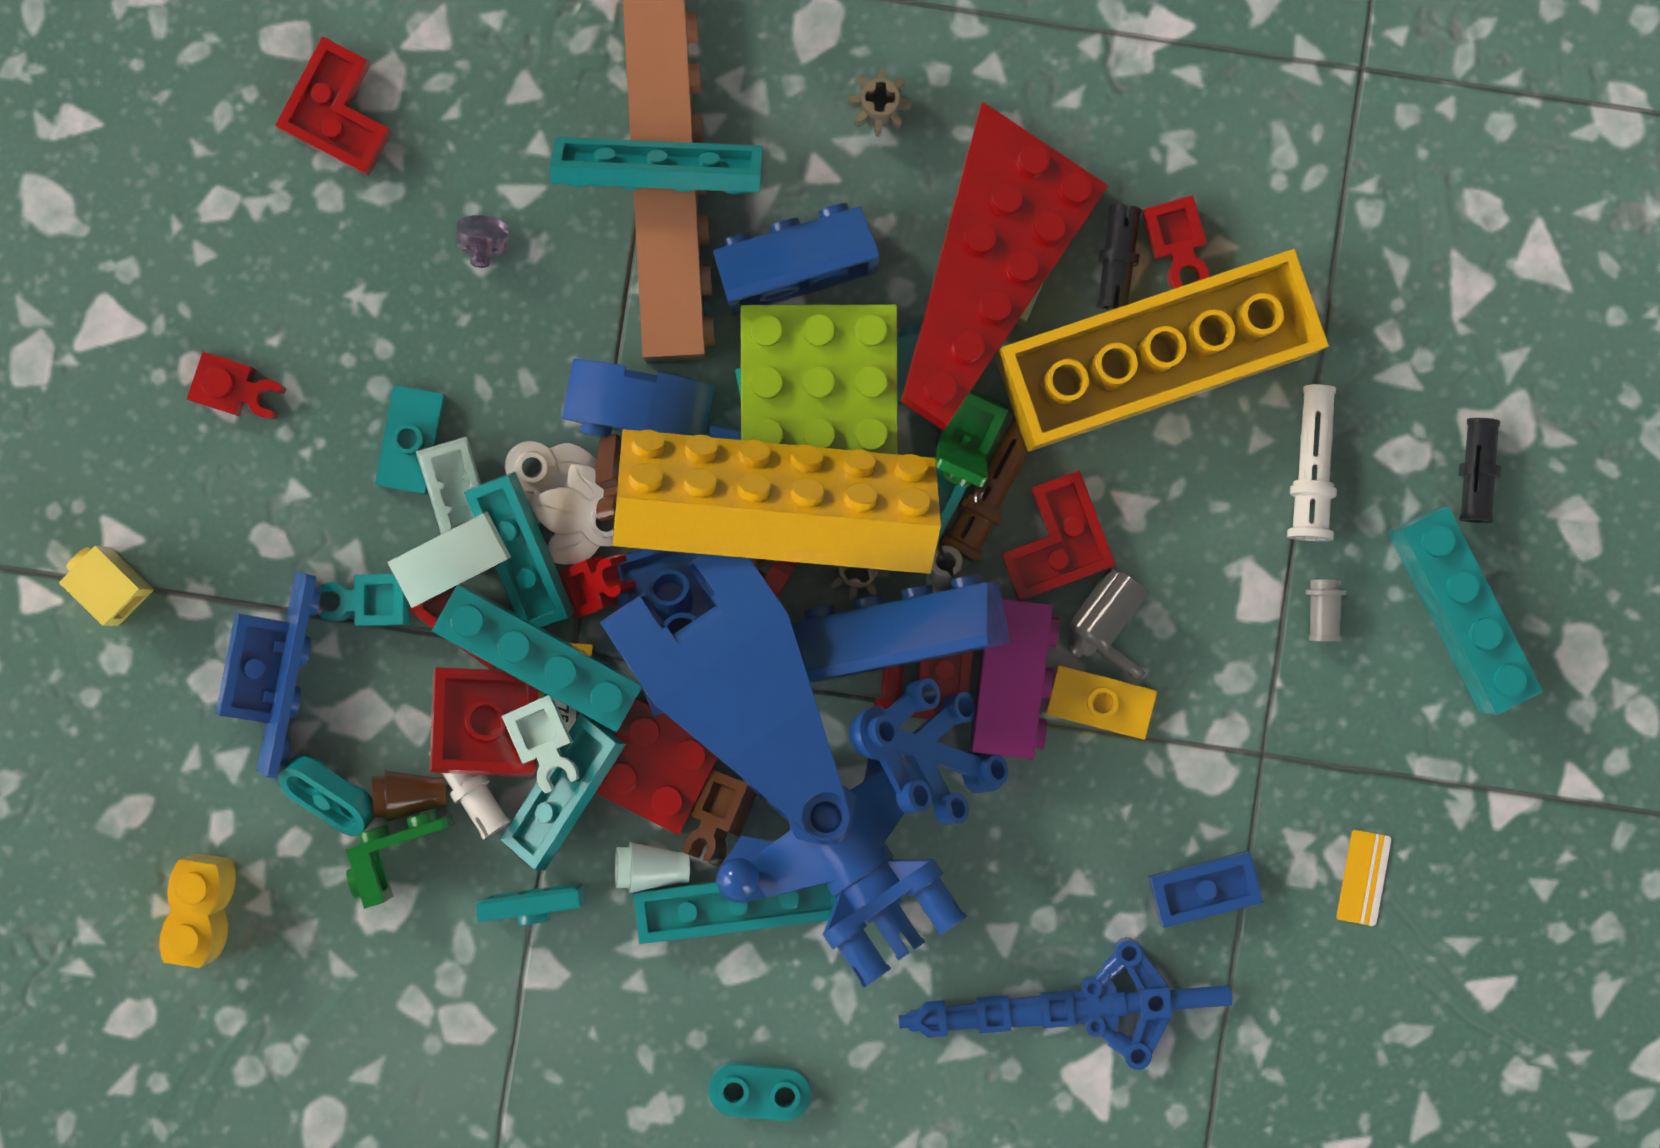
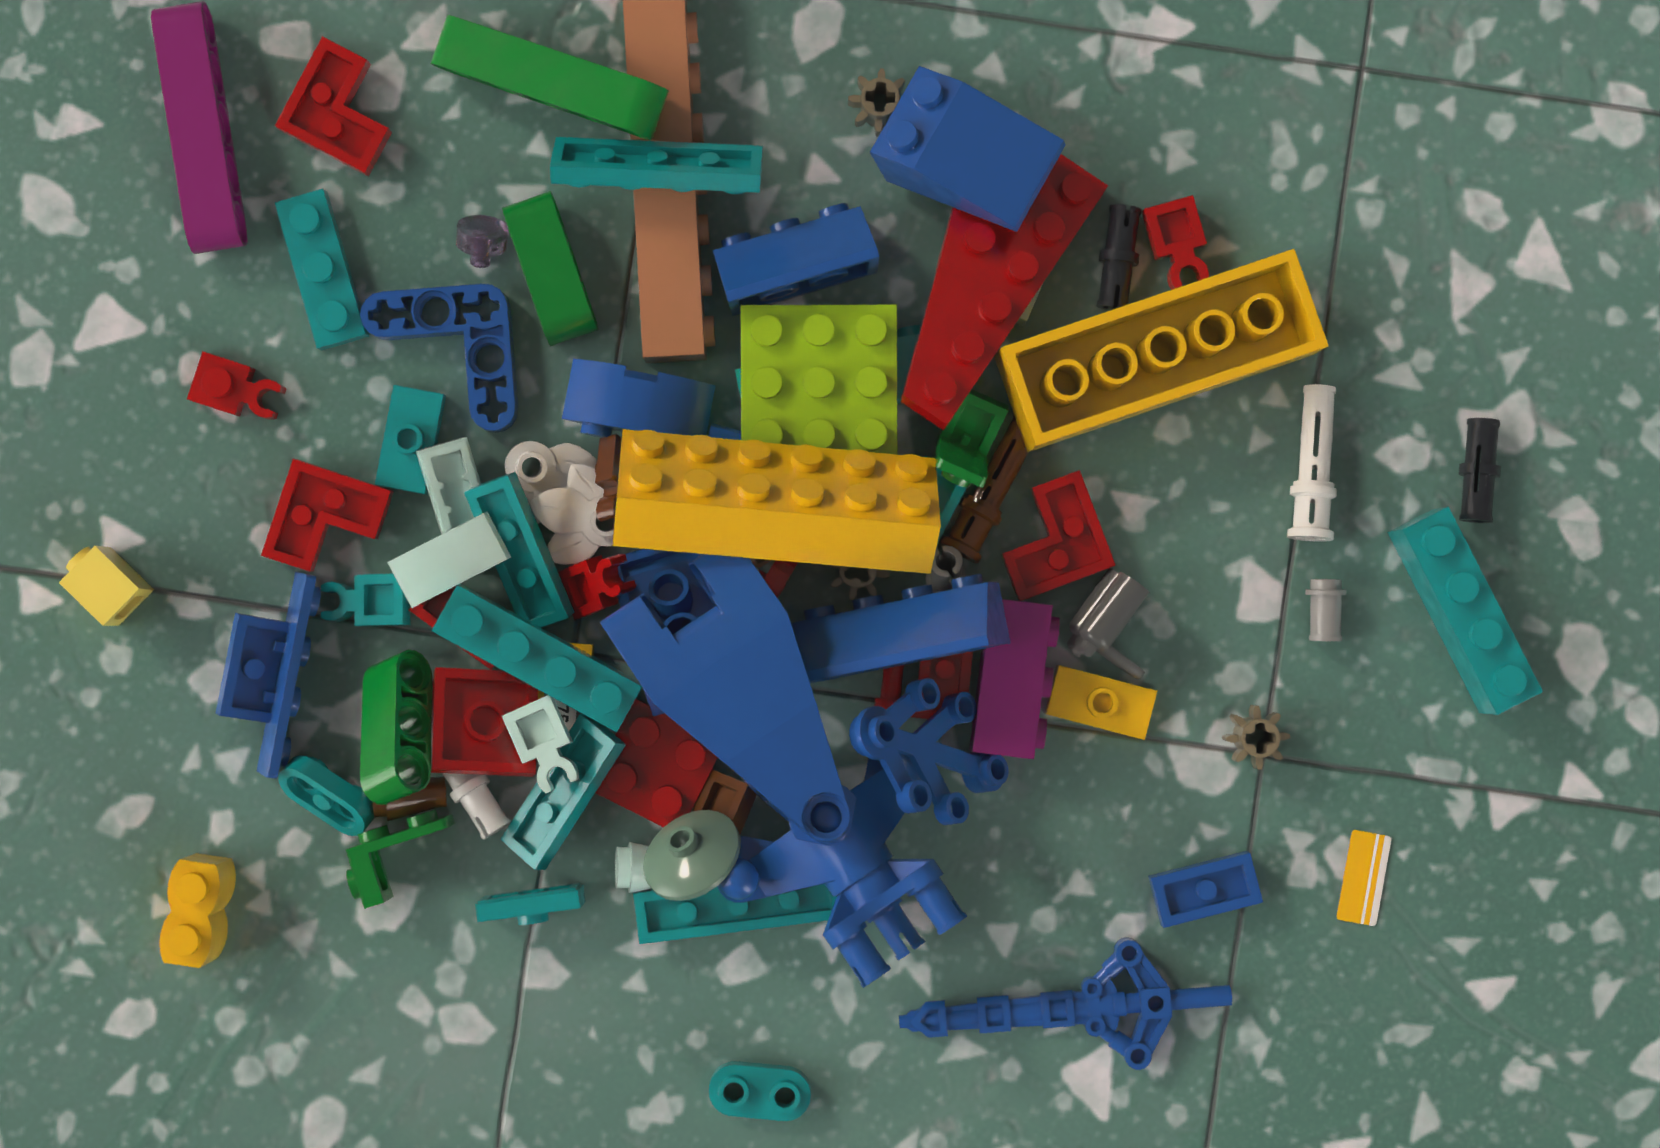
none -> magenta beam [151,1,248,254]
none -> red plate [261,458,394,572]
none -> teal plate [274,188,370,351]
none -> blue beam [360,284,518,433]
none -> green beam [360,649,433,805]
none -> green beam [430,15,669,141]
none -> green beam [502,191,599,347]
none -> sand green dish [643,810,741,901]
none -> blue slope [870,66,1066,232]
none -> dark tan gear [1222,705,1290,770]

